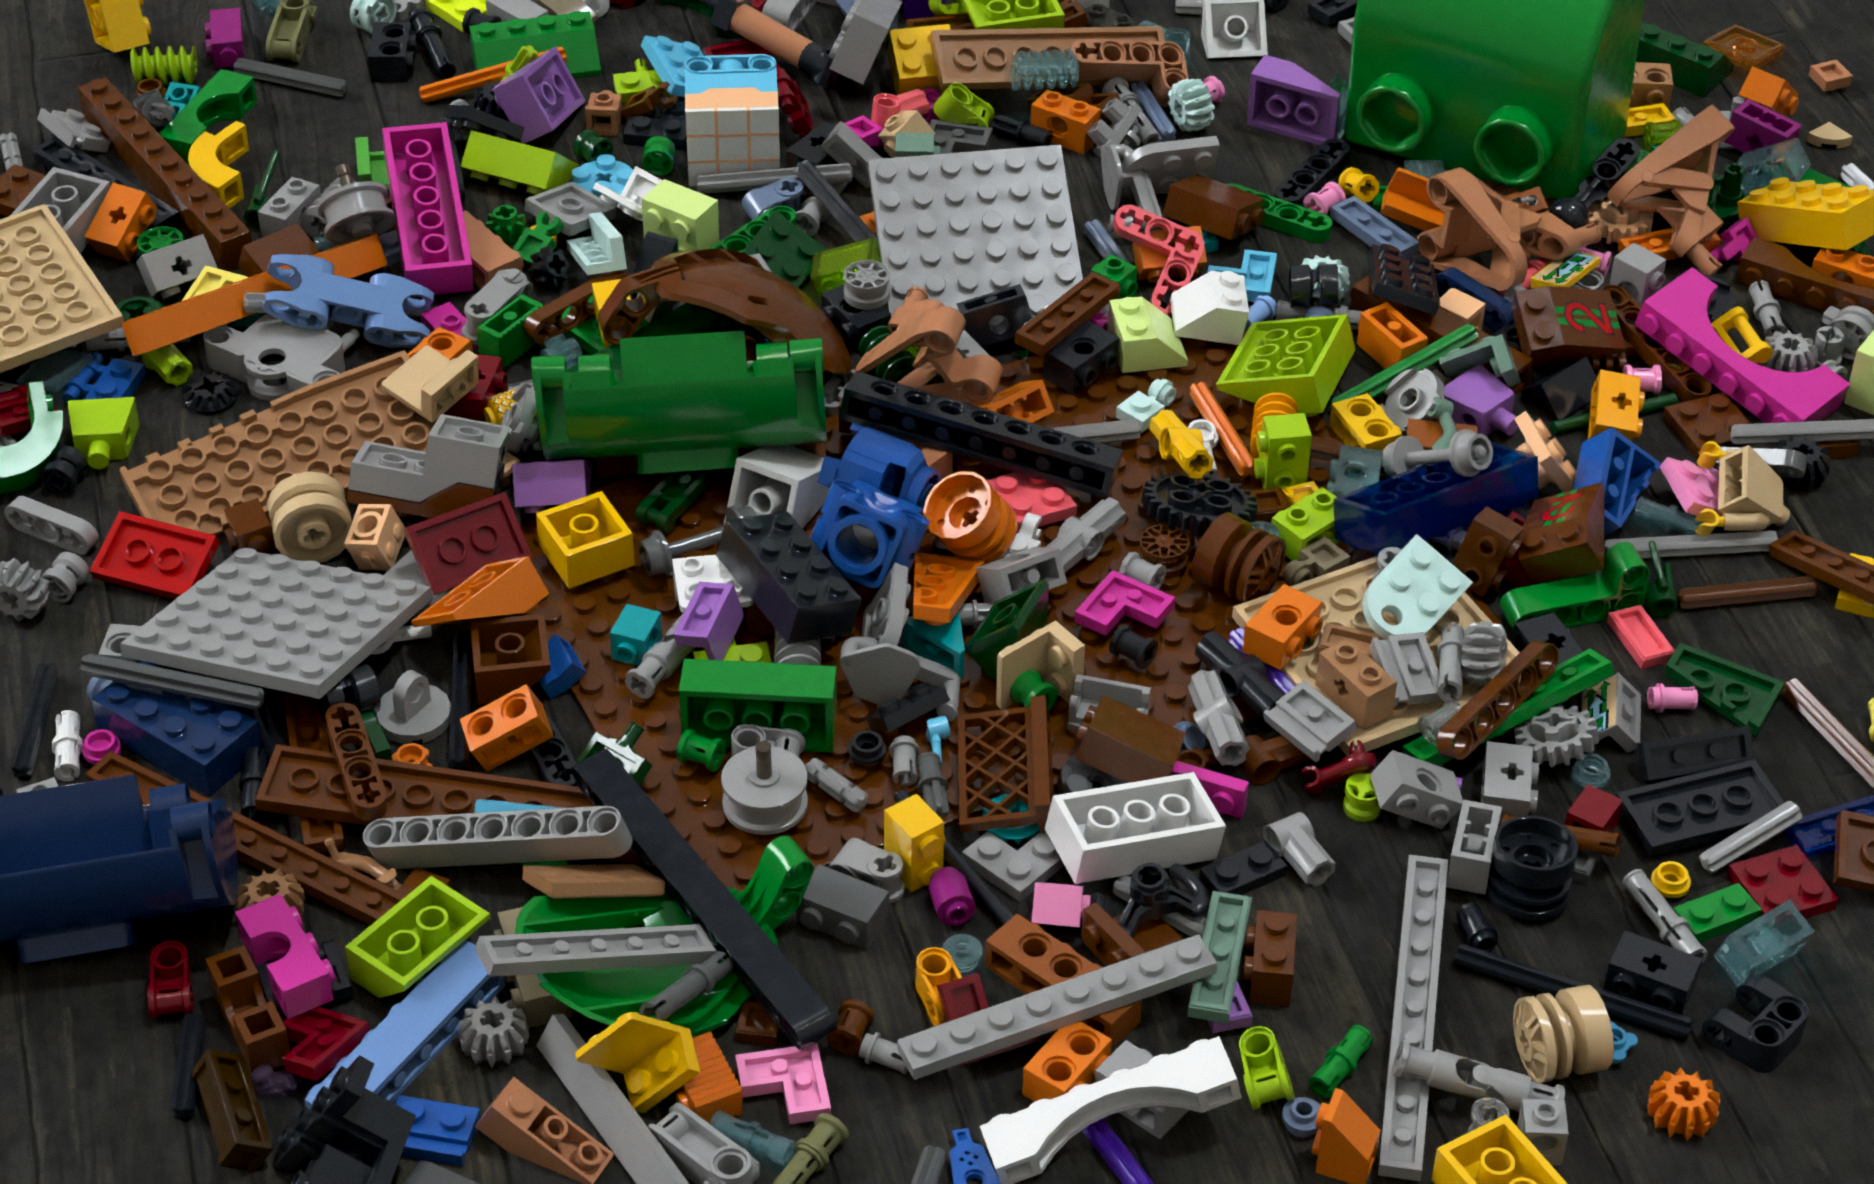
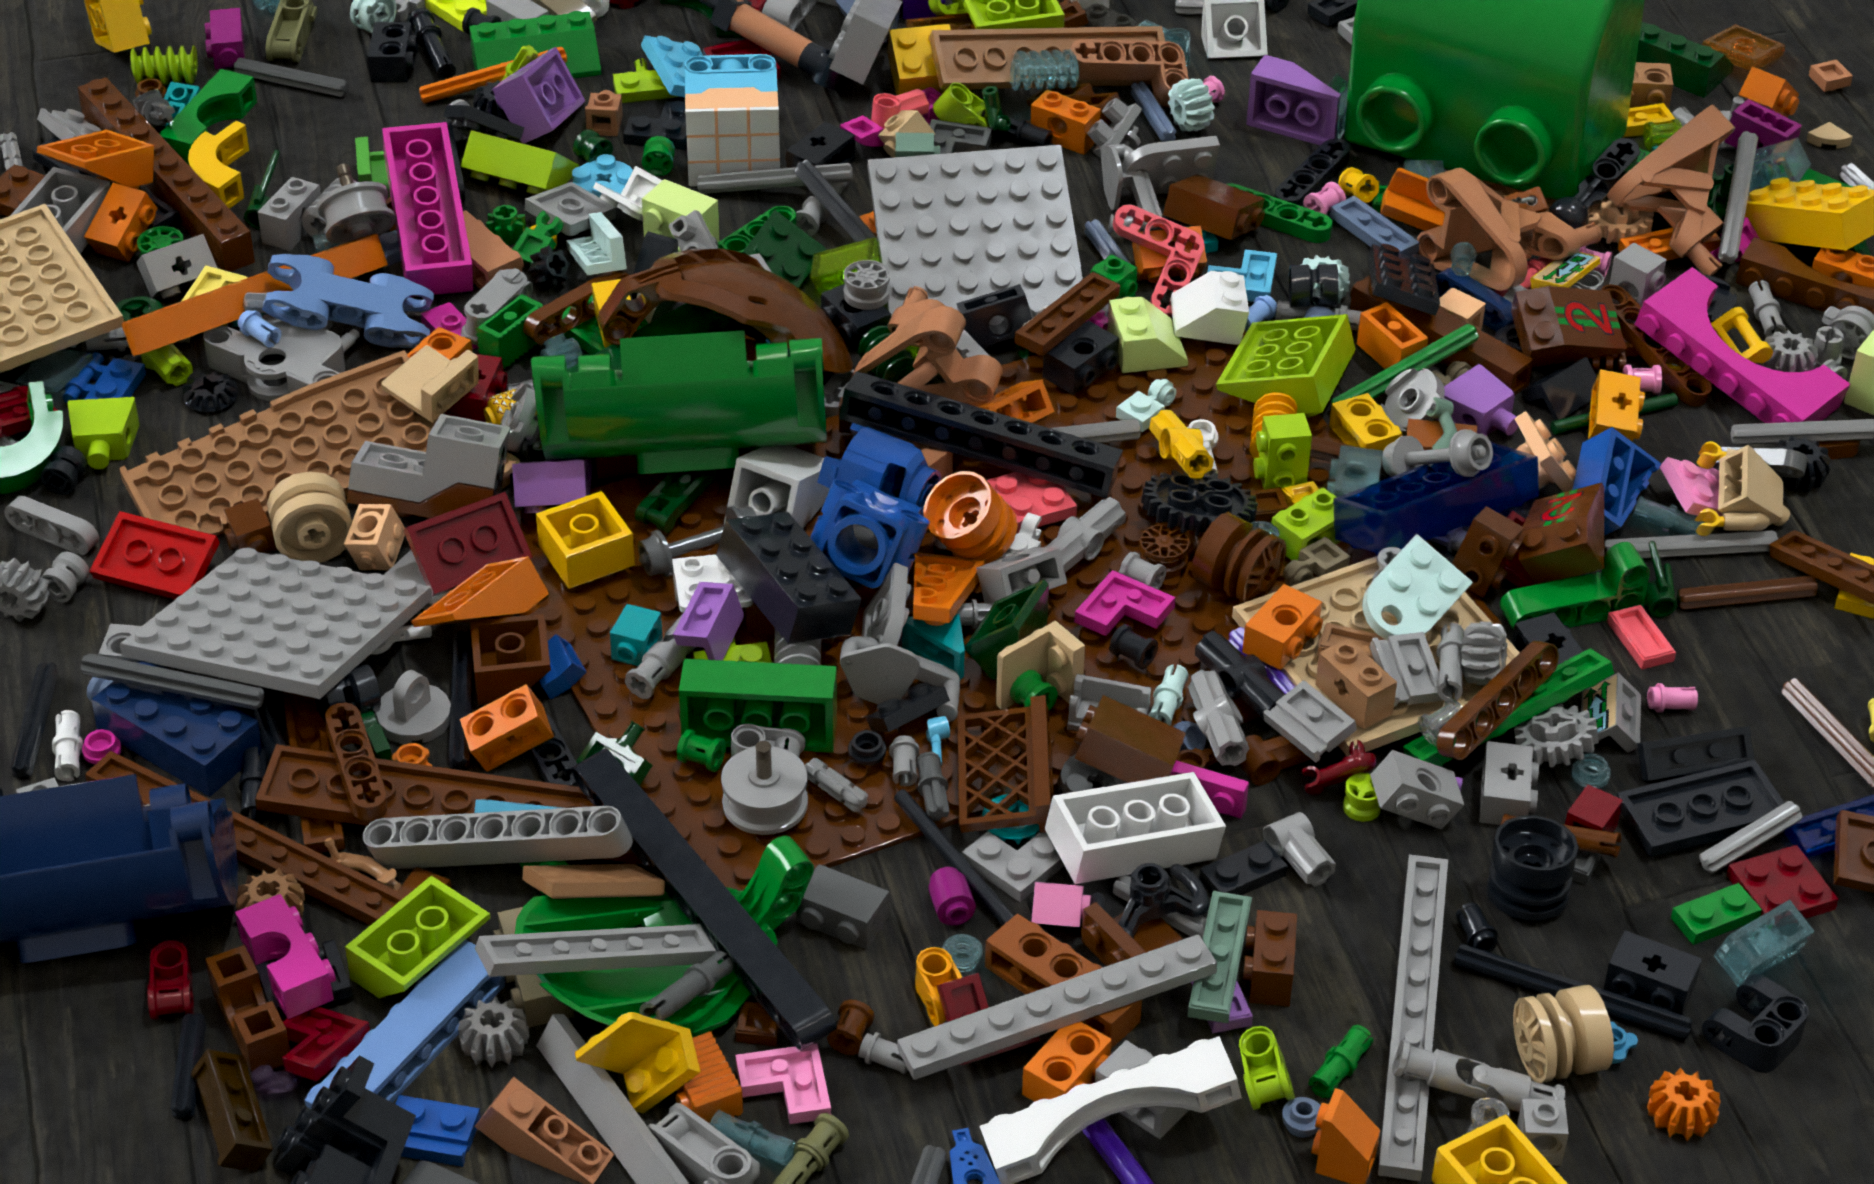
reddish brown brick [238,223,320,277] -> none
reddish brown plate [620,82,678,121] -> none
sand blue piece [741,177,804,220] -> none
dark red plate [777,68,814,138] -> none
light grey panel [820,121,882,189] -> none
light grey piece [828,838,905,903] -> none
yellow brick [884,794,945,892] -> none
light grey pin [1102,77,1162,145] -> none
orange axle [1189,381,1254,478] -> none
sand green bracket [1438,334,1521,387] -> none
light grey brick [1446,799,1502,895] -> none
light grey pin [1622,869,1708,964] -> none
yellow plate [1650,861,1691,898] -> none
reddish brown plate [1662,392,1753,459] -> none
dark green wing [1664,643,1785,738] -> none
none -> orange slope [37,129,154,189]
none -> light blue pin [238,310,282,348]
none -> light grey hips [668,210,718,251]
none -> dark green arm [982,86,1011,133]
none -> light aqua pin [1148,664,1189,726]
none -> clear light blue pin [1450,242,1477,276]
none -> light grey axle [1718,131,1758,264]

